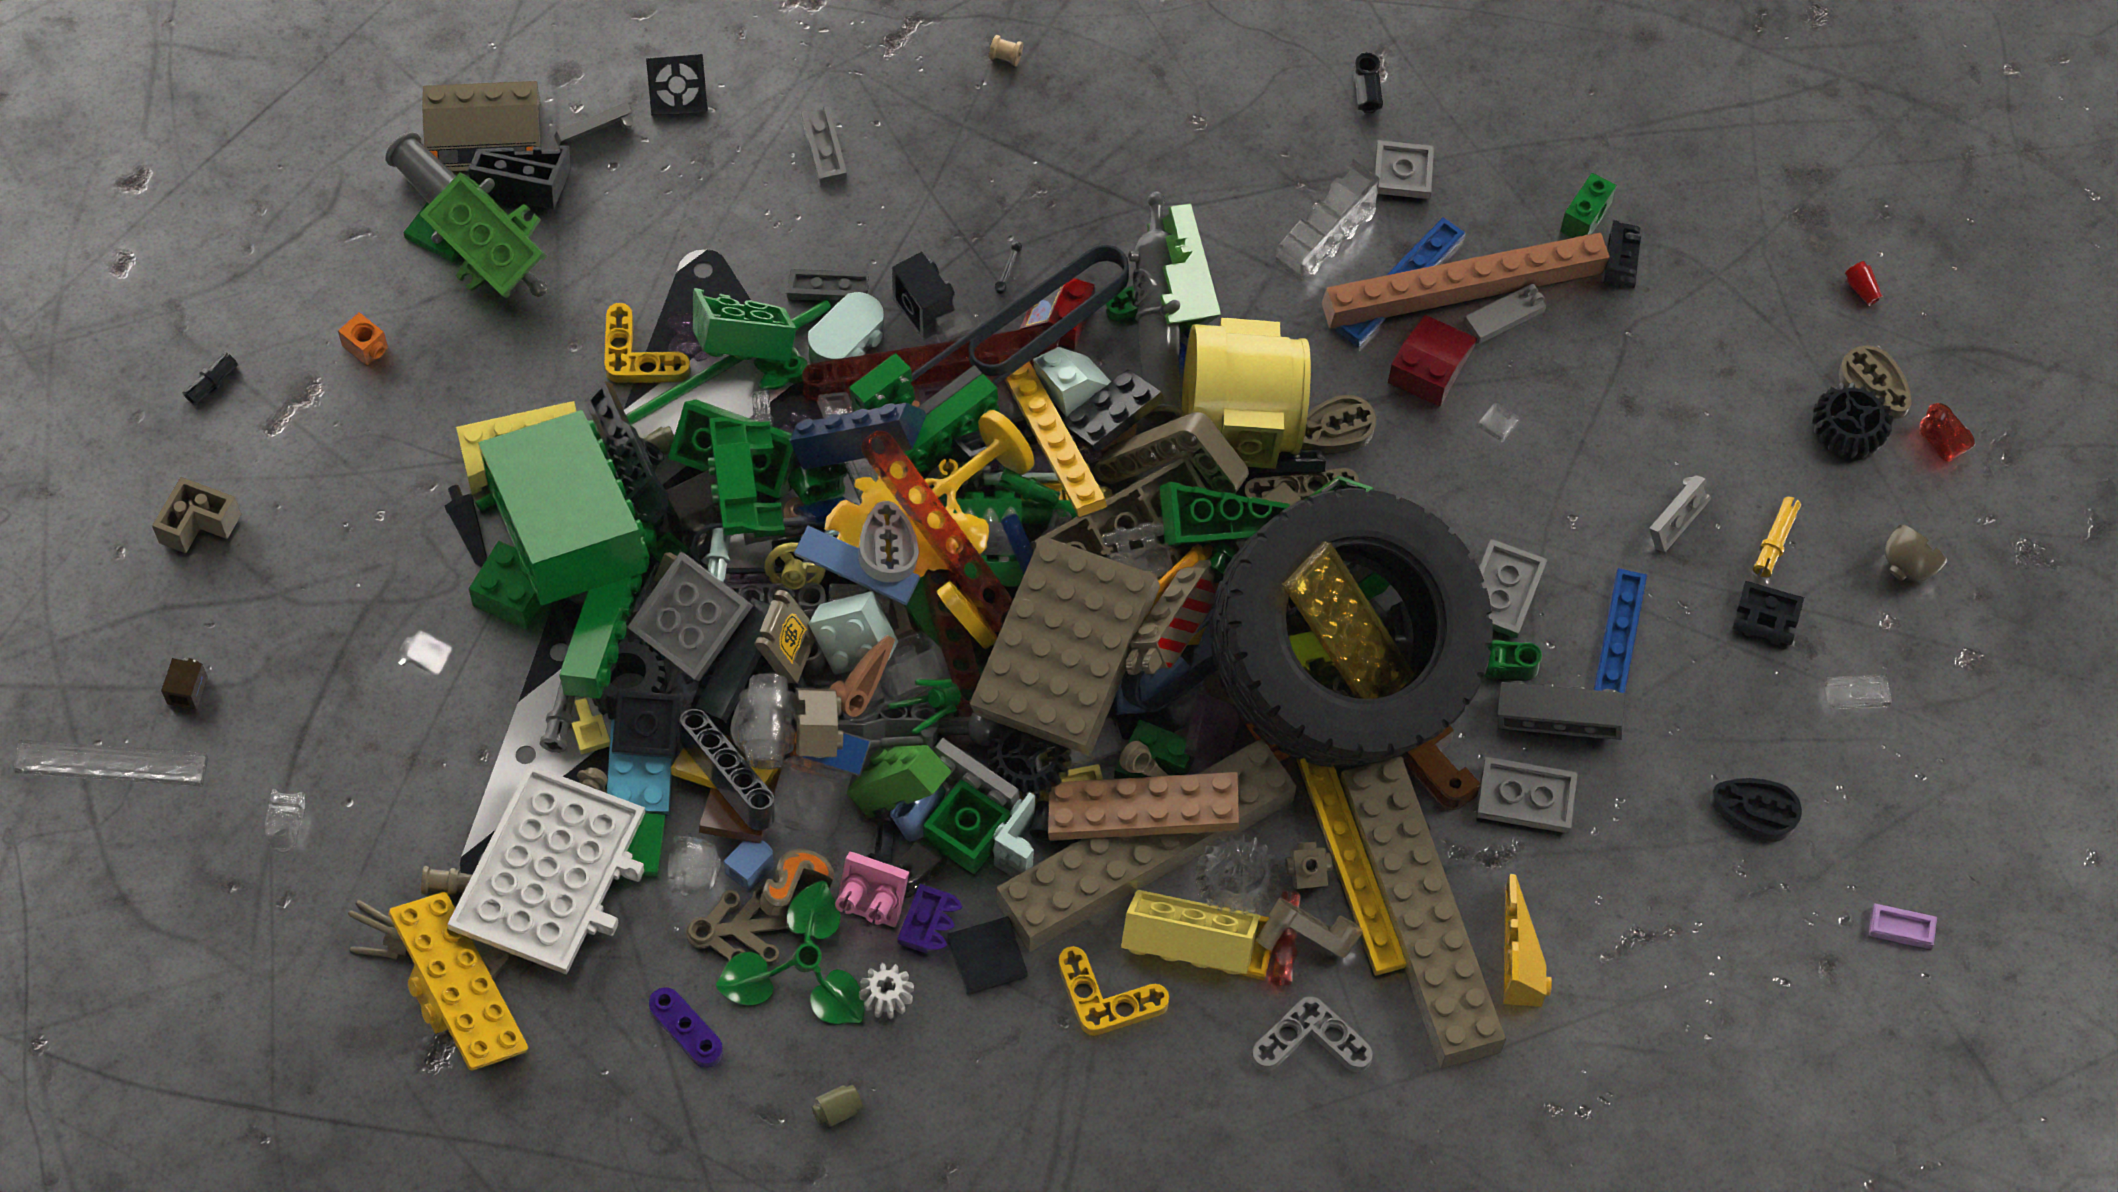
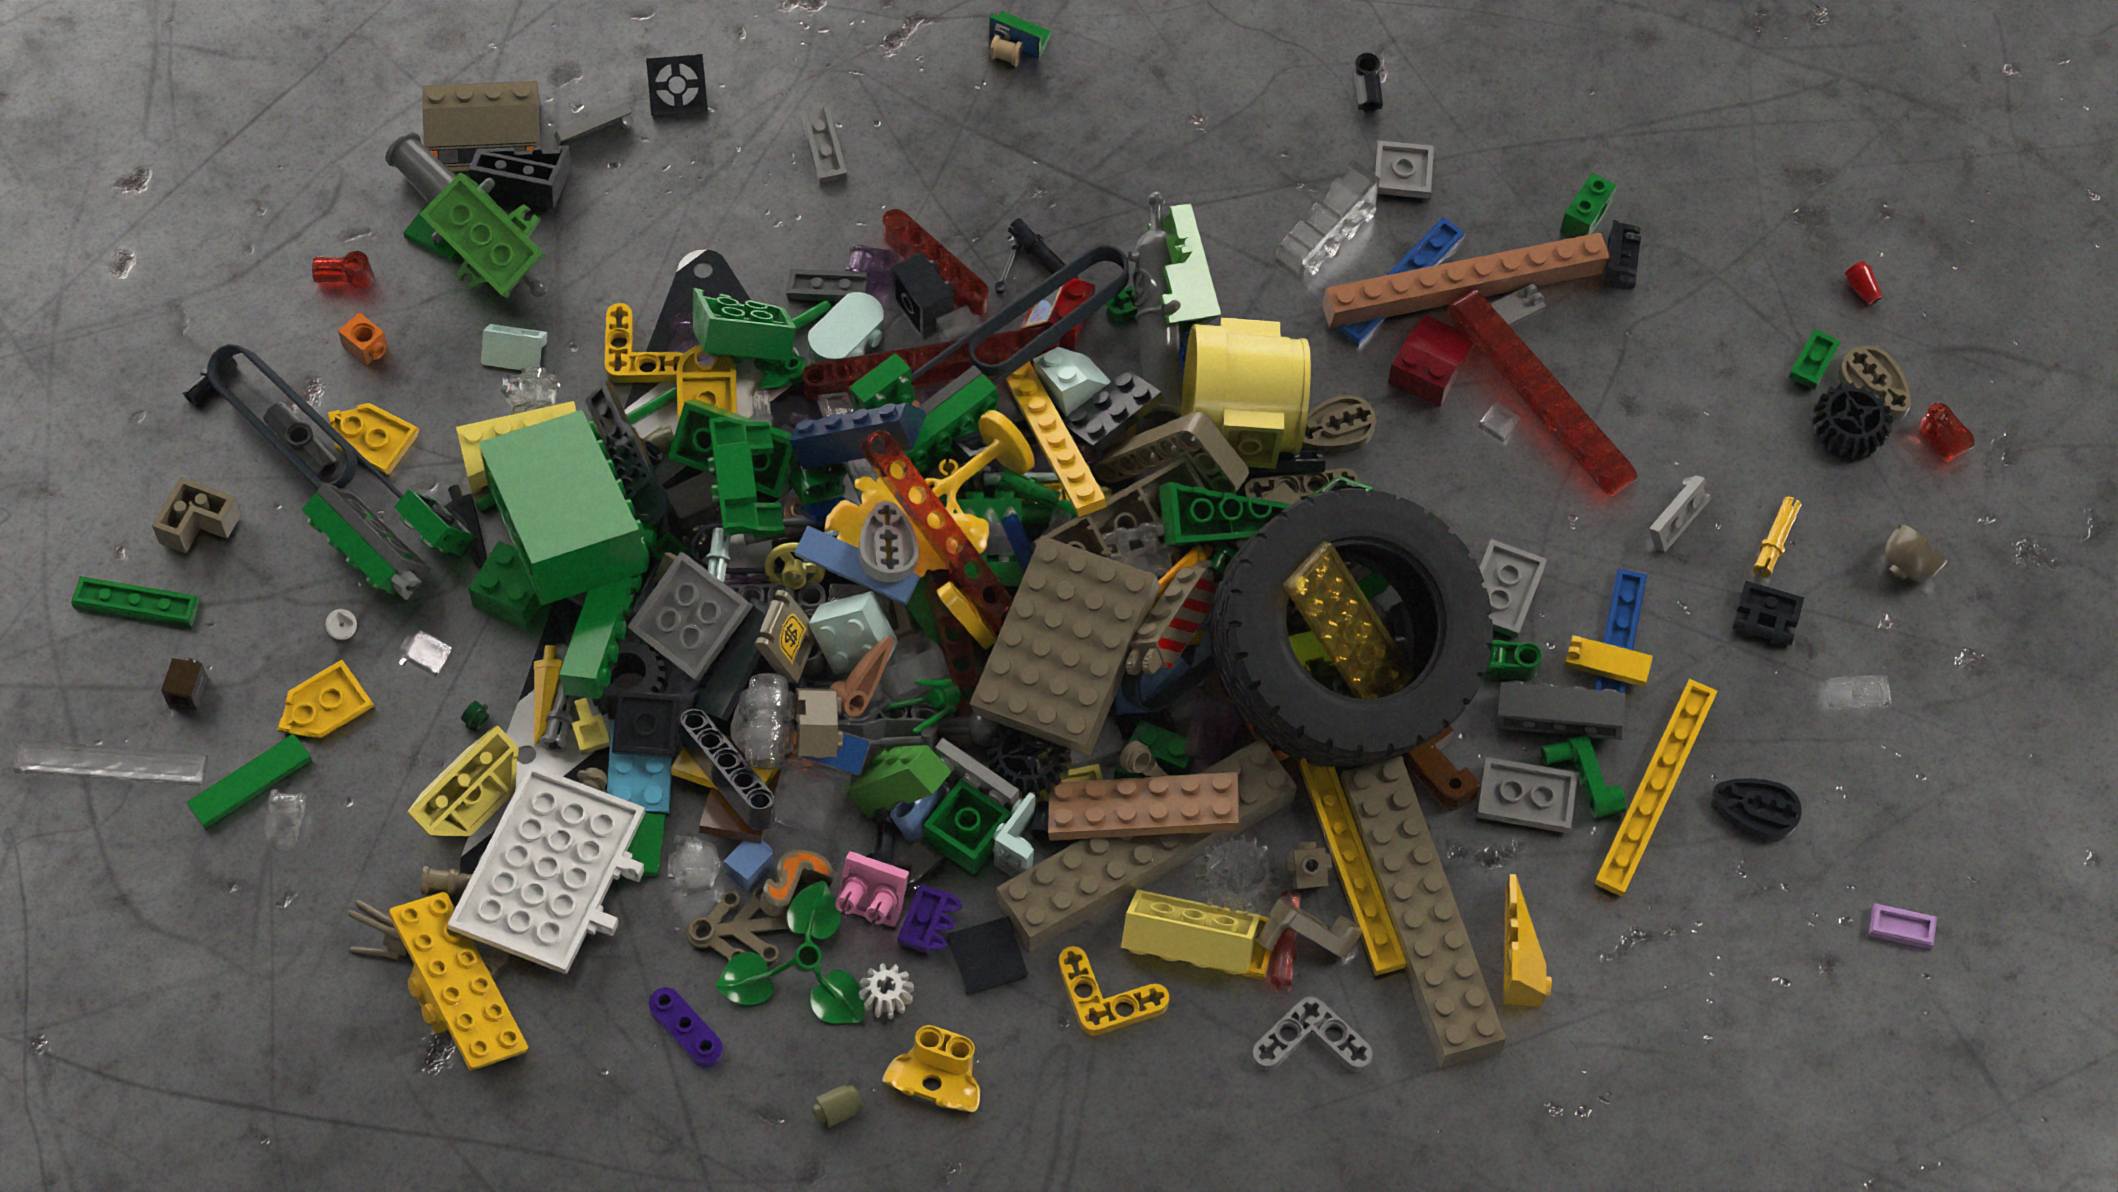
none -> green tile [71,576,200,627]
none -> green tile [186,733,312,829]
none -> piece [207,344,476,600]
none -> dark grey piece [263,402,339,479]
none -> yellow tile [277,659,374,738]
none -> clear red piece [312,251,374,289]
none -> white tile [326,609,357,640]
none -> yellow tile [327,403,419,475]
none -> light yellow wedge [407,725,519,837]
none -> dark green plate [461,701,489,729]
none -> light aqua panel [481,324,548,372]
none -> clear cone [501,367,560,414]
none -> yellow bar [533,645,564,747]
none -> yellow tile [676,345,738,422]
none -> clear purple piece [844,244,900,287]
none -> clear red beam [882,209,989,317]
none -> yellow piece [882,1025,980,1112]
none -> panel [989,11,1051,58]
none -> black pin [1008,218,1078,279]
none -> clear red beam [1448,289,1638,496]
none -> green beam [1540,734,1626,818]
none -> yellow hinge [1564,635,1653,687]
none -> yellow plate [1594,678,1718,897]
none -> green plate [1789,329,1841,390]

